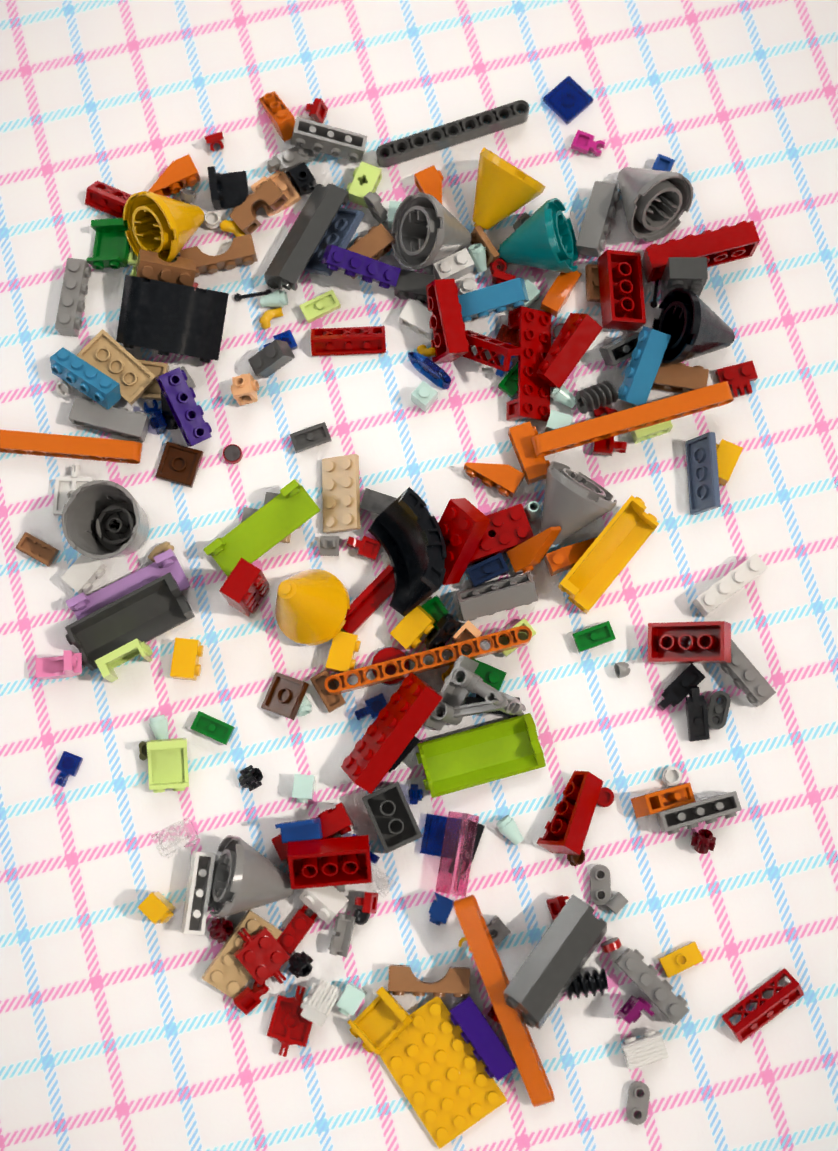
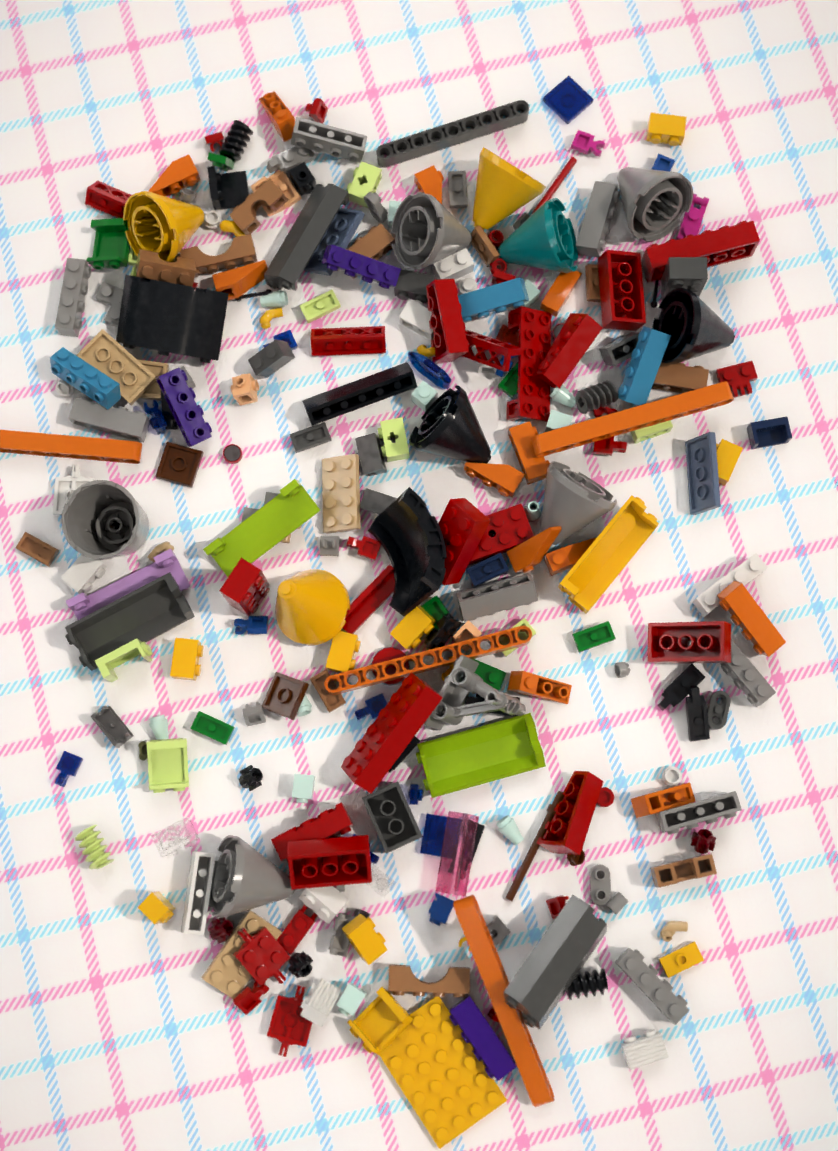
bright pink arch [36,650,82,680] -> none
blue panel [275,818,323,843] -> none
red tile [355,892,379,914] -> none
light aqua cone [468,243,488,273] -> none
red tile [600,937,622,953] -> none
magenta bracket [617,995,655,1025] -> none
light grey plate [626,1081,650,1125] -> none
red fence [721,968,805,1043] -> none
none -> yellowish green piece [75,825,114,869]
none -> flat silver hinge [90,706,134,748]
none -> light grey plate [95,281,123,327]
none -> green plate [207,152,235,171]
none -> orange slope [212,260,268,301]
none -> black piece [219,120,253,161]
none -> blue plate [234,616,269,635]
none -> light grey tile [242,702,266,726]
none -> black brick [302,362,417,426]
none -> yellow brick [341,914,387,965]
none -> flat silver hinge [355,433,387,476]
none -> yellowish green brick [377,417,410,462]
none -> black cone [409,385,491,463]
none -> light grey plate [448,171,468,208]
none -> red plate [487,230,504,247]
none -> reddish brown bar [505,790,564,901]
none -> orange slope [507,671,572,704]
none -> red bar [532,157,577,214]
none -> yellow brick [646,113,687,146]
none -> medium nougat arch [650,854,717,888]
none -> tan arm [660,921,688,942]
none -> dark pink plate [676,193,709,240]
none -> orange brick [717,581,786,657]
none -> dark blue panel [746,416,792,449]

